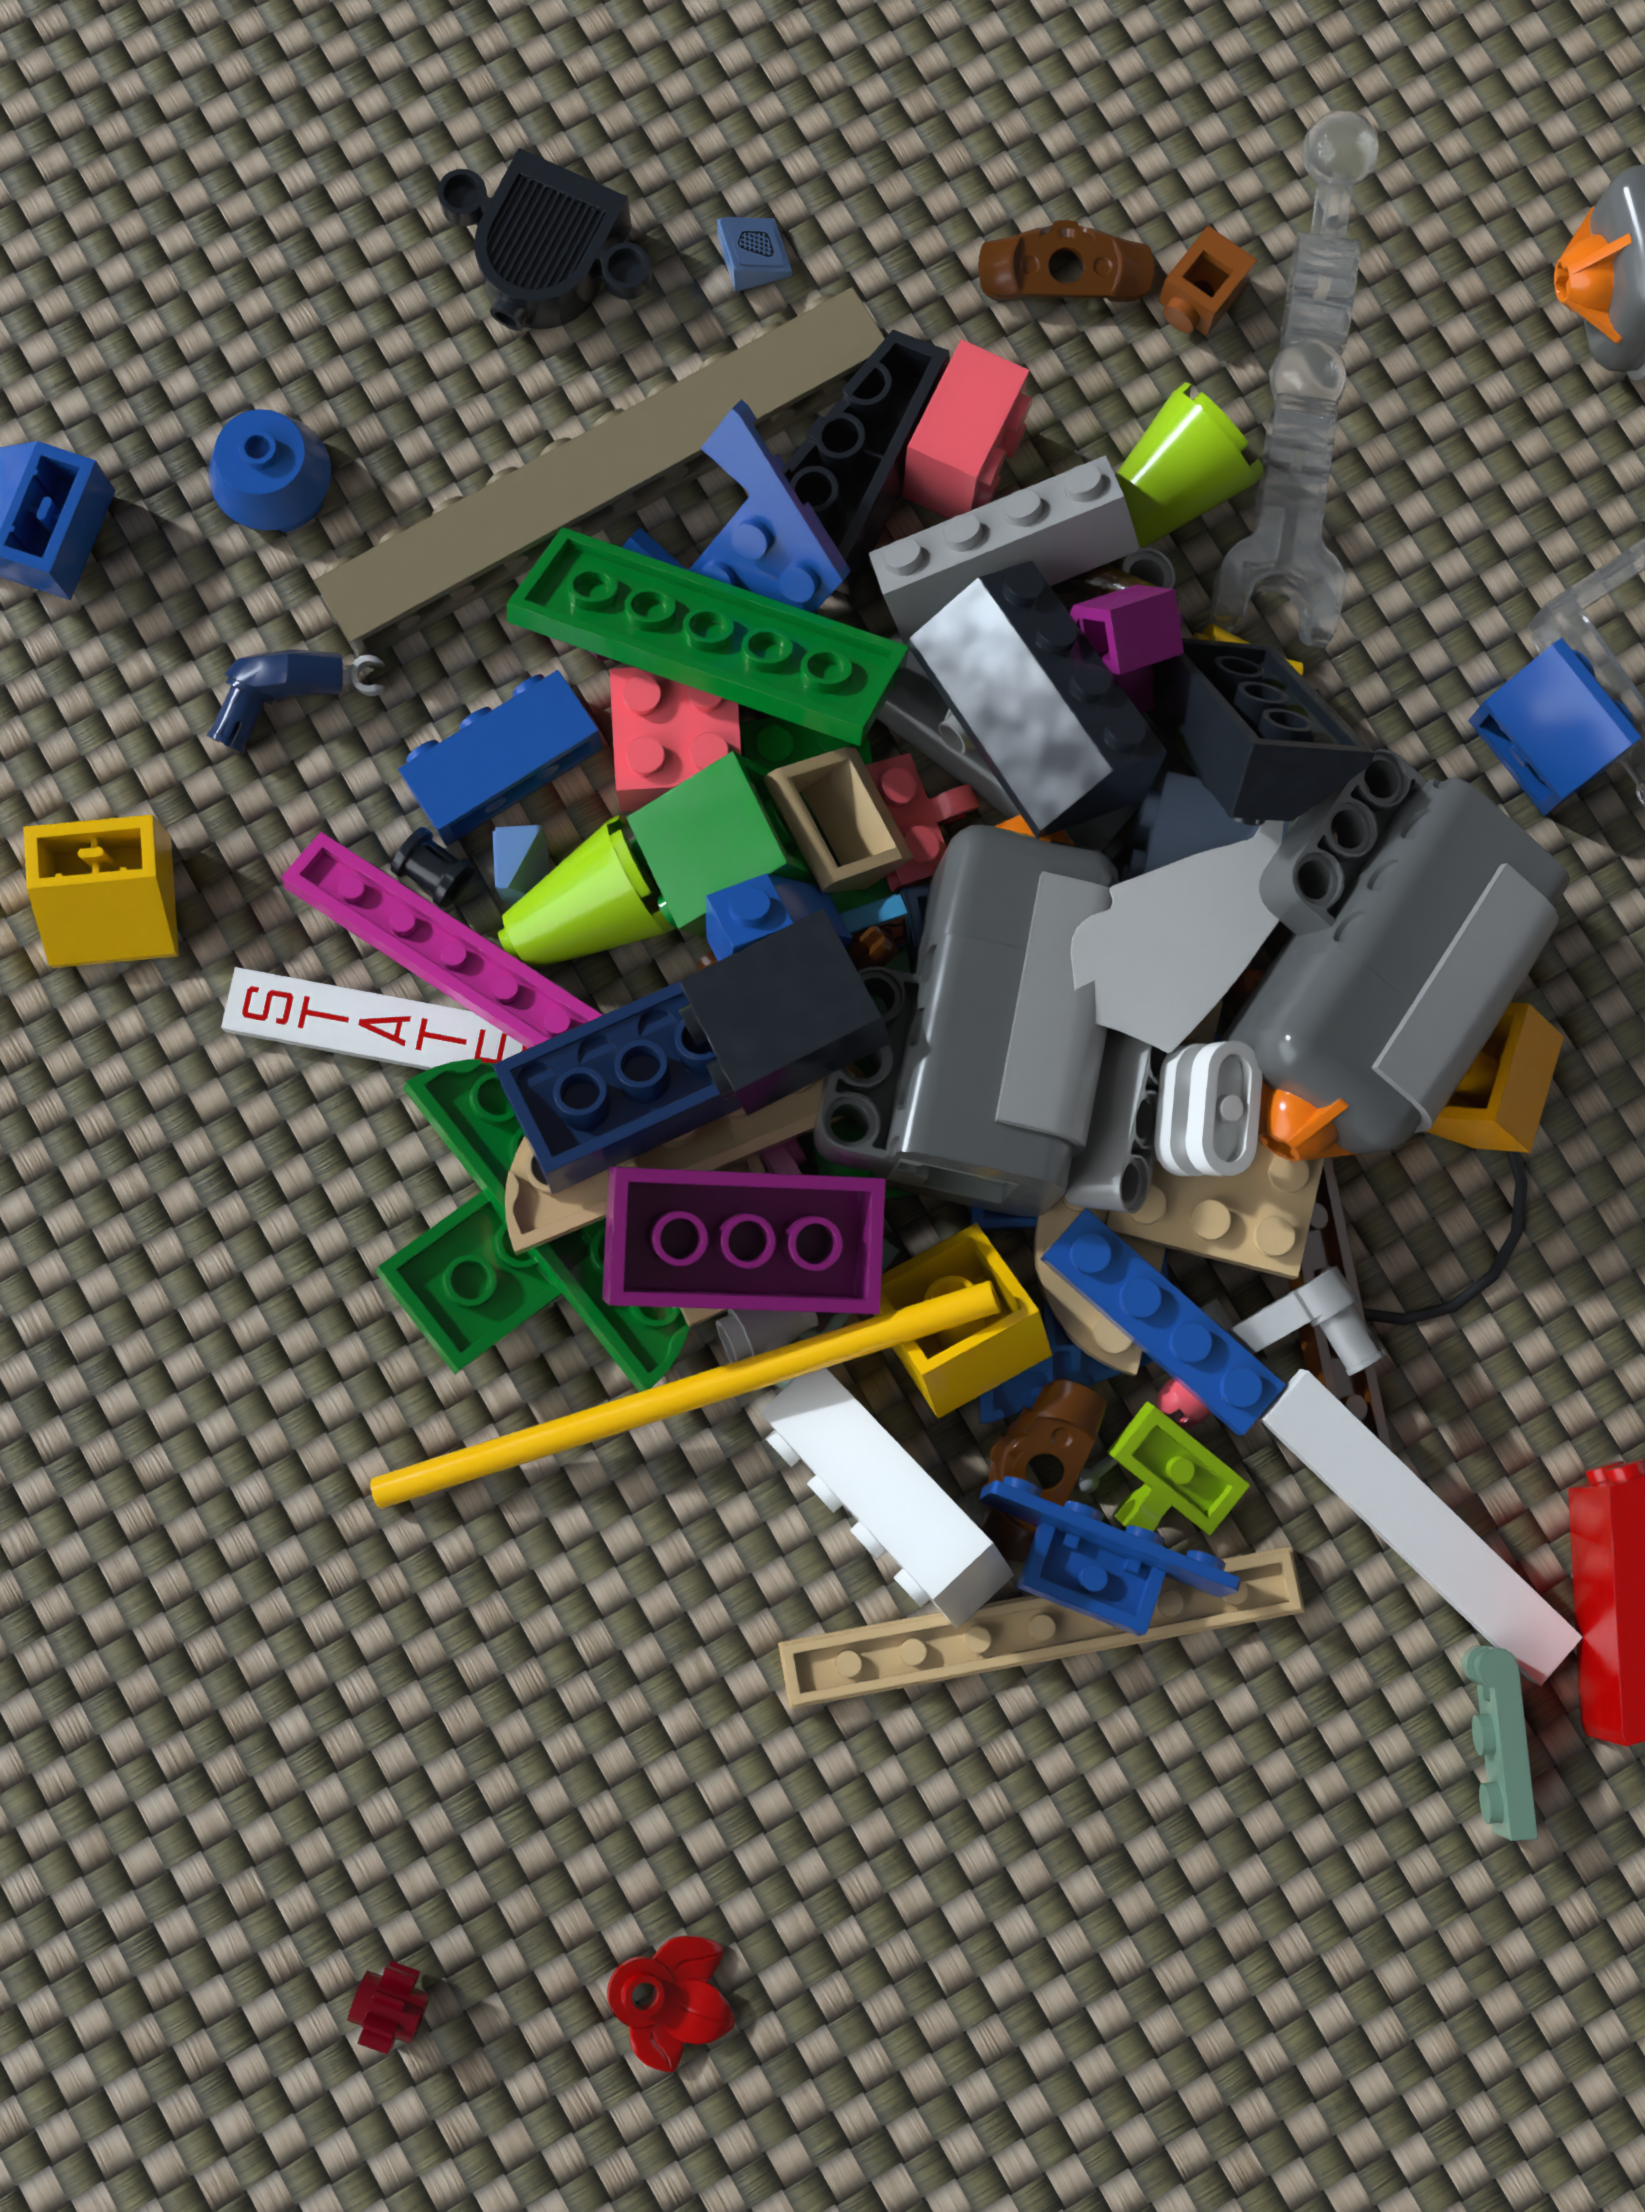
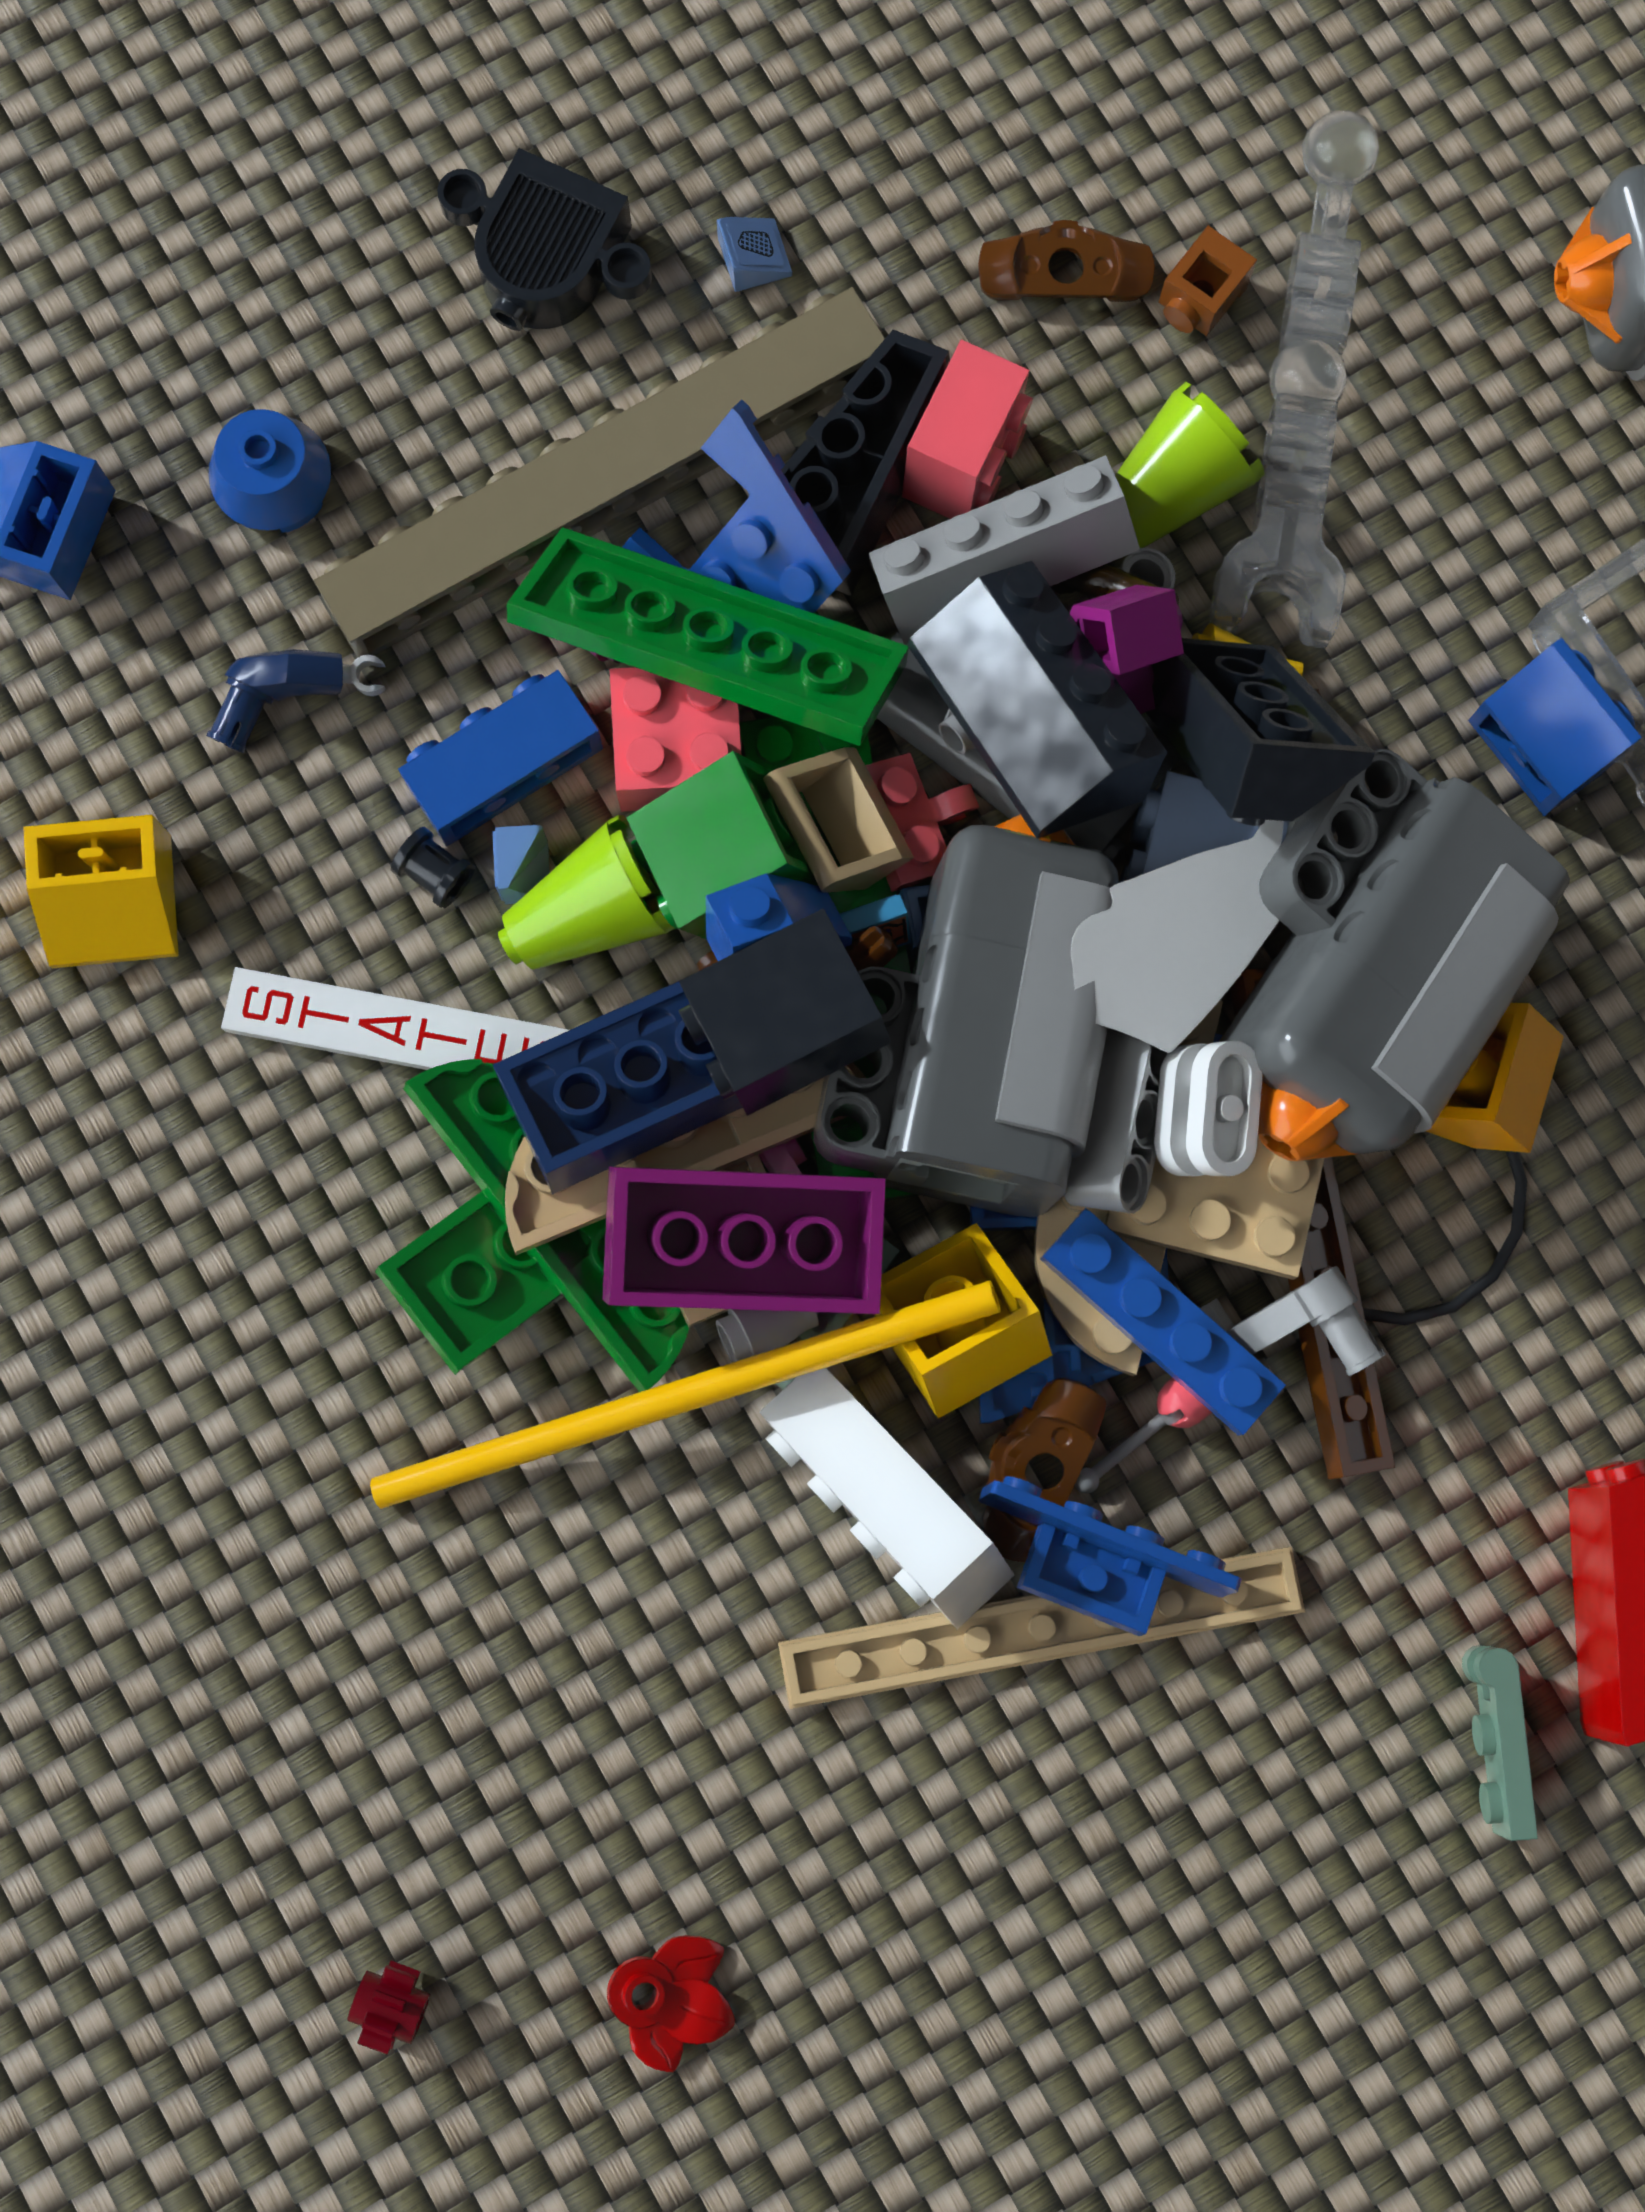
dark pink plate [281,832,602,1049] -> none
lime plate [1107,1401,1250,1536] -> none
white tile [1258,1369,1582,1686] -> none

